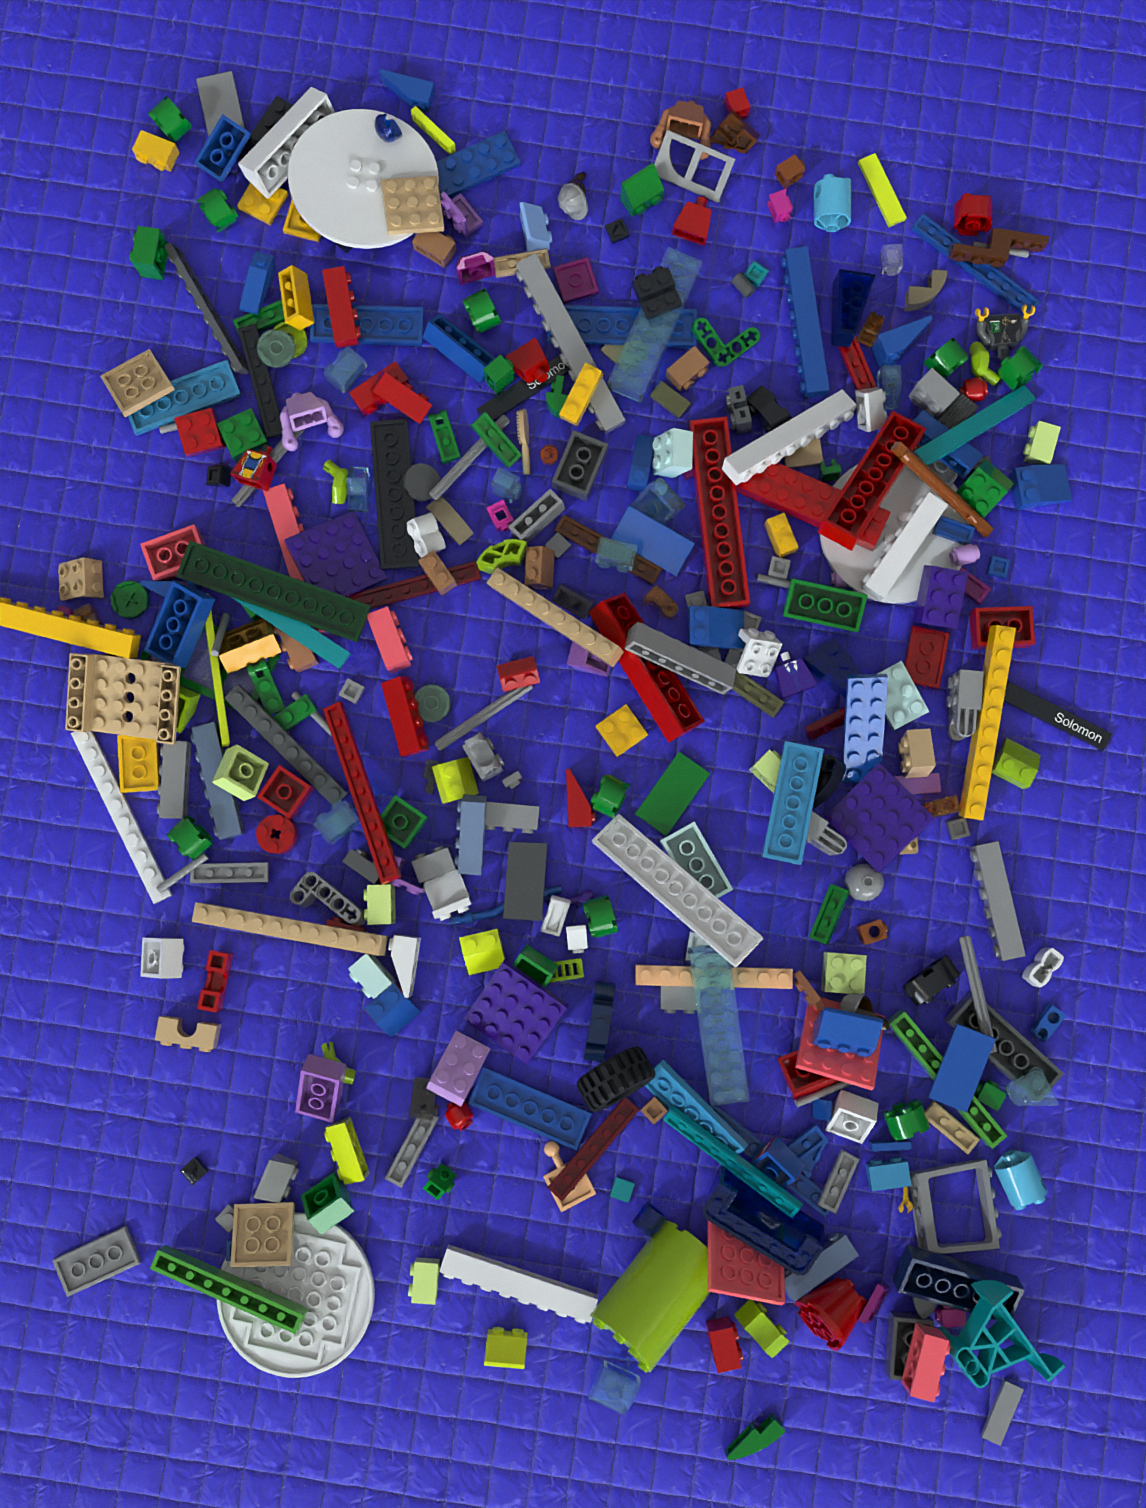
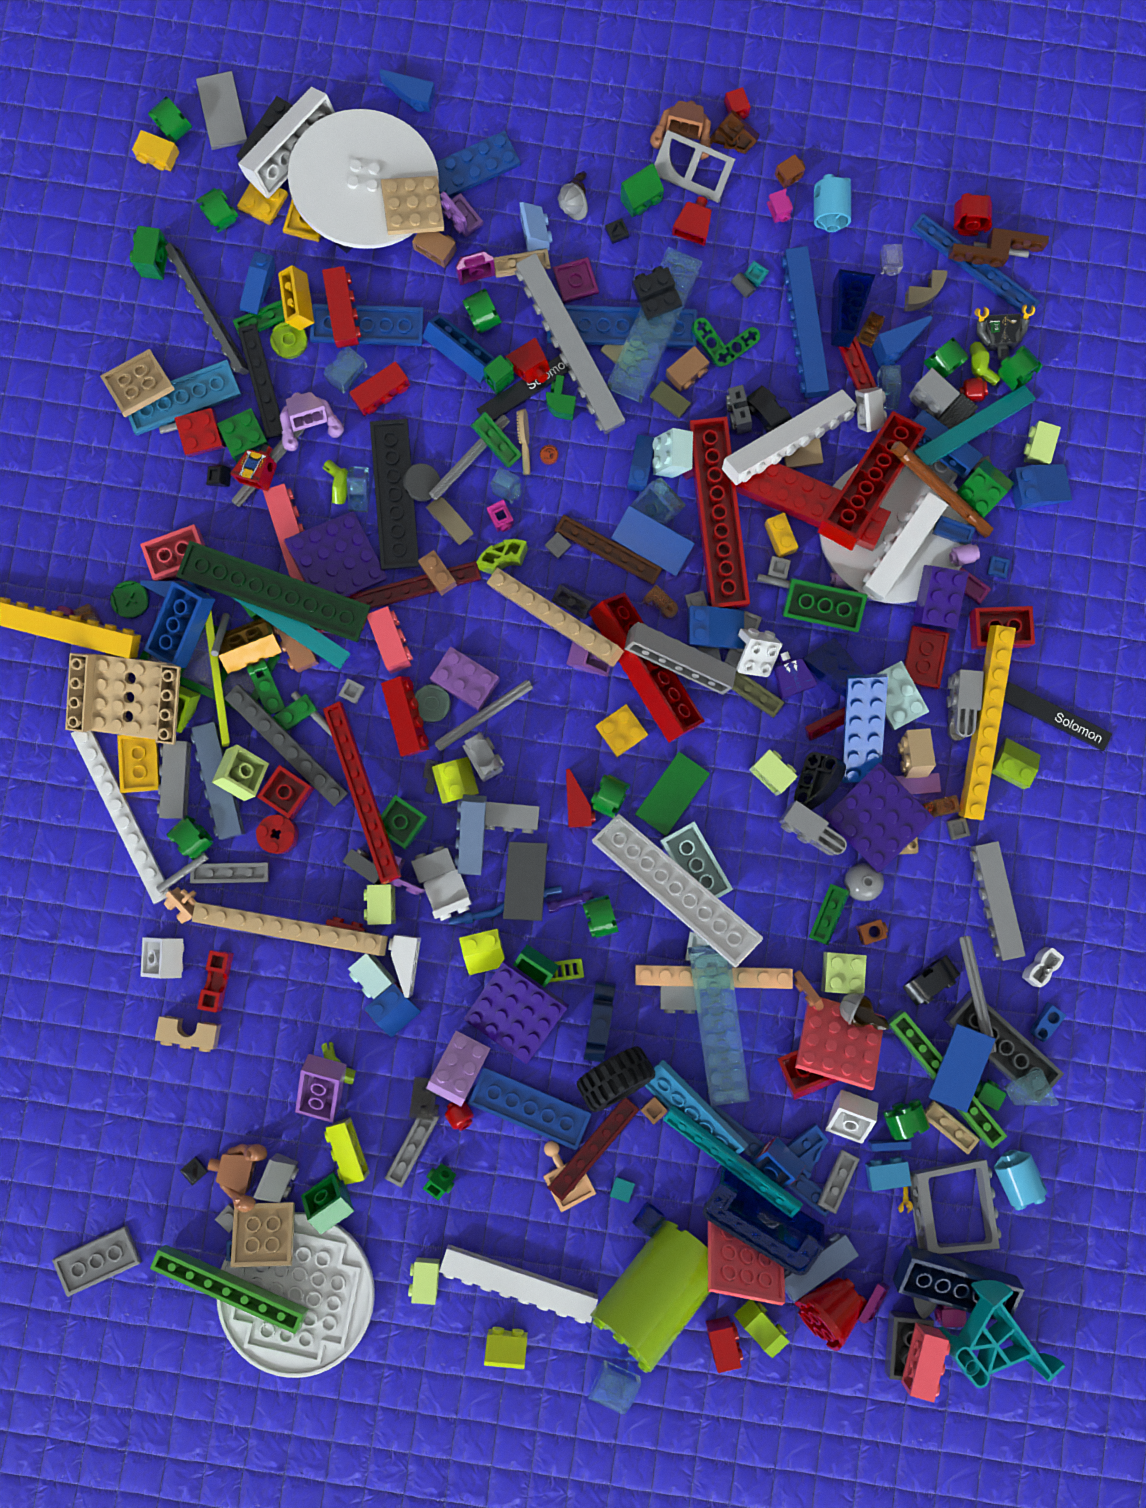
tan bracket [58,557,104,601] -> none
blue slope [194,114,251,183] -> none
sand green tile [257,329,295,368] -> none
light grey beam [290,872,366,927] -> none
clear light blue brick [313,800,361,844] -> none
red brick [370,371,432,424] -> none
clear blue hair [374,114,402,143] -> none
white brick [407,513,446,558] -> none
neon yellow tile [411,106,456,155] -> none
green plate [428,409,461,464] -> none
red brick [496,656,540,692] -> none
light grey plate [502,771,523,789] -> none
light grey brick [508,489,565,543] -> none
medium nougat brick [525,546,555,589] -> none
white tile [541,895,571,937] -> none
dark grey brick [552,430,608,502] -> none
yellow brick [559,362,603,426] -> none
white slope [566,925,588,954] -> none
clear light blue piece [595,537,638,573] -> none
green slope [724,1413,786,1461] -> none
dark azure plate [762,741,824,865] -> none
light grey bar [794,1081,850,1108] -> none
blue slope [812,1007,883,1057] -> none
blue tile [812,1098,832,1121] -> none
green tile [819,459,841,482] -> none
neon yellow tile [858,153,907,227] -> none
light grey tile [981,1379,1024,1446] -> none
none -> light nougat hips [164,887,196,924]
none -> nougat torso [207,1144,267,1212]
none -> medium lavender brick [430,646,500,712]

